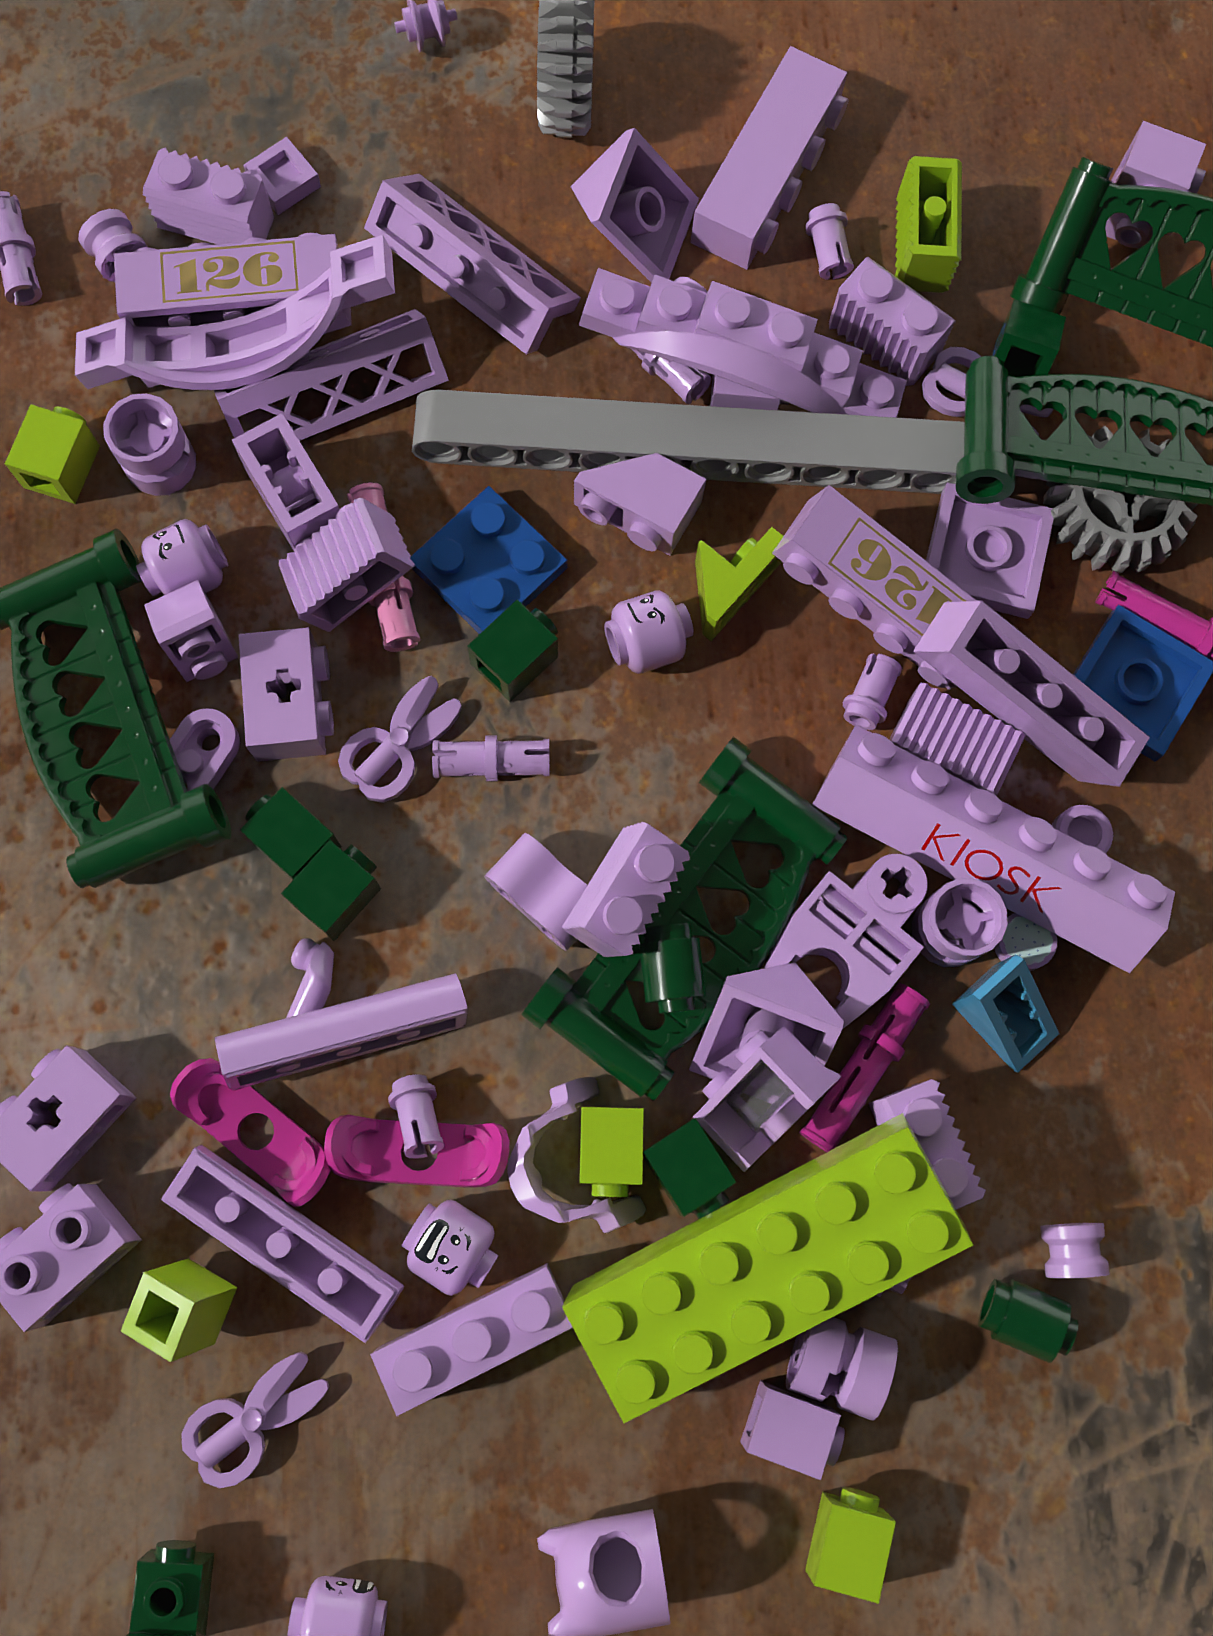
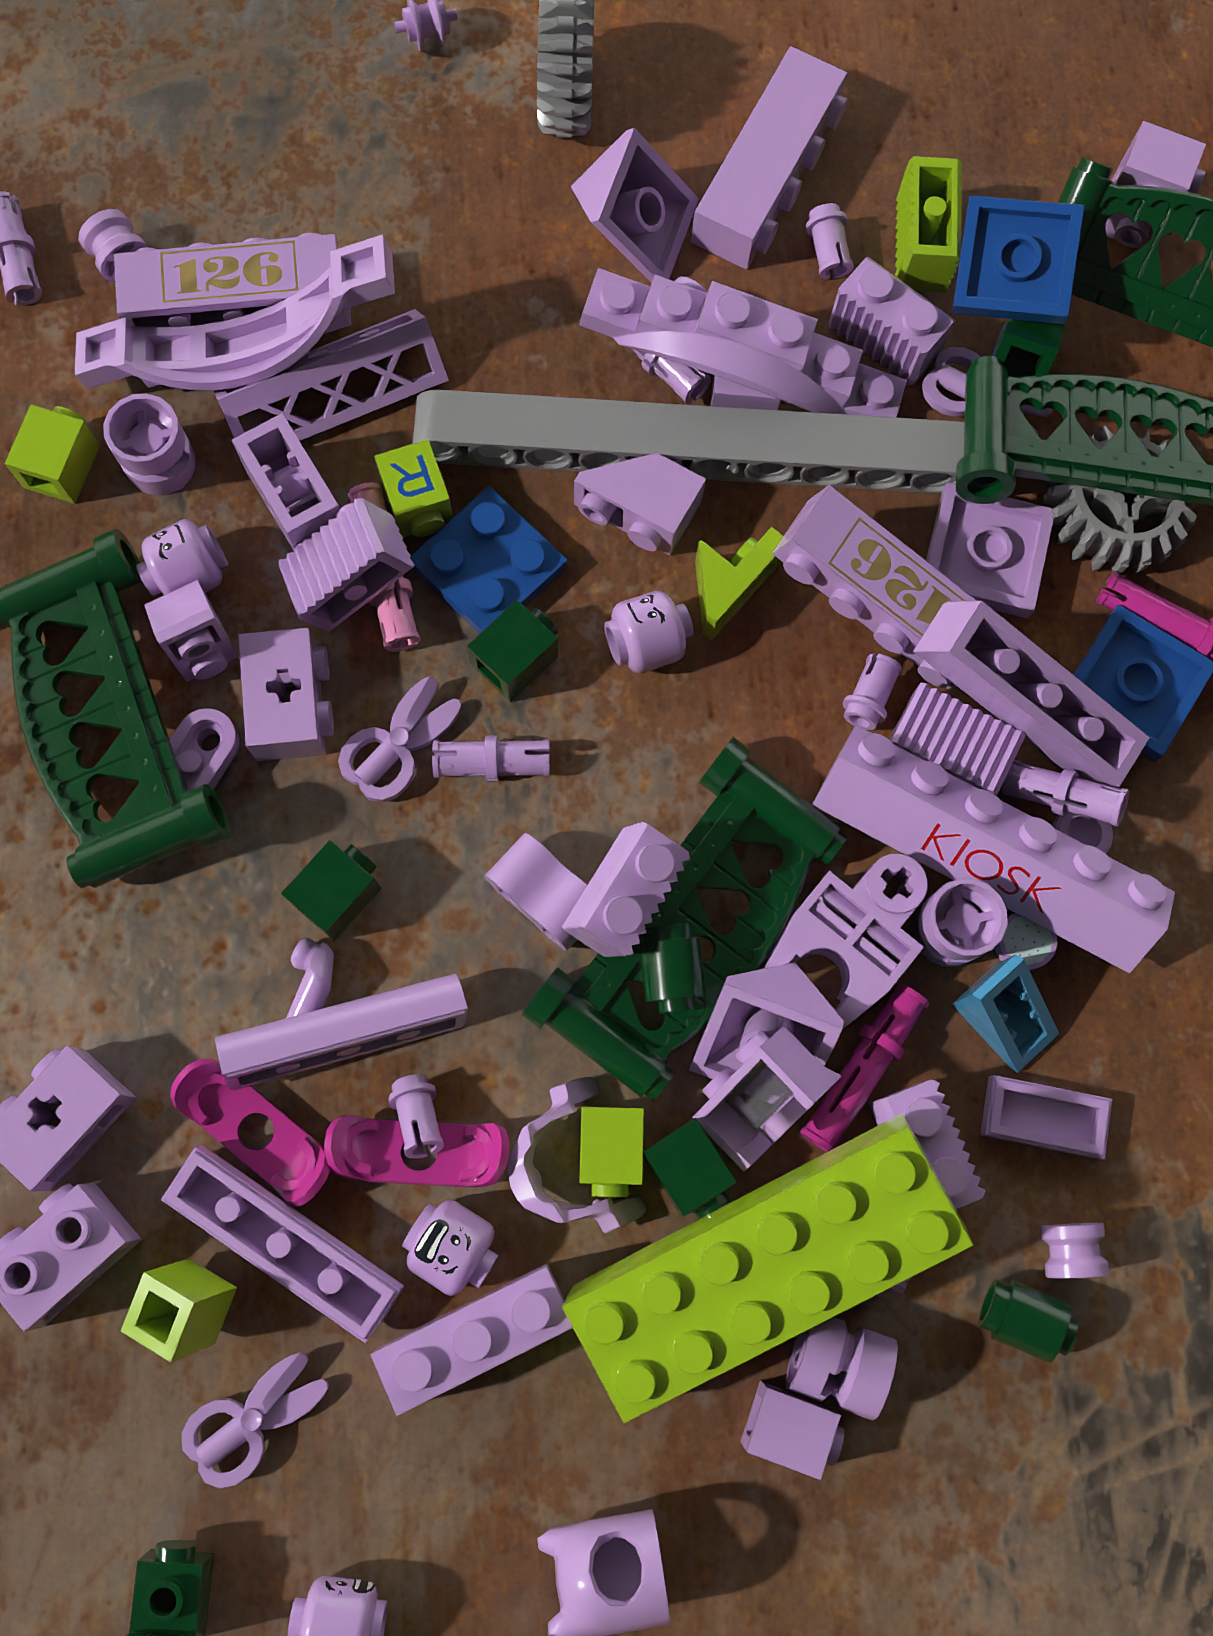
lavender brick [143,147,274,244] -> none
dark green brick [240,787,342,880] -> none
lavender tile [243,137,321,215] -> none
lavender fence [364,174,581,355] -> none
lime brick [805,1487,896,1604] -> none
none -> lime brick [374,439,453,538]
none -> blue plate [952,195,1084,324]
none -> lavender tile [980,1075,1112,1160]
none -> lavender pin [1002,760,1129,827]

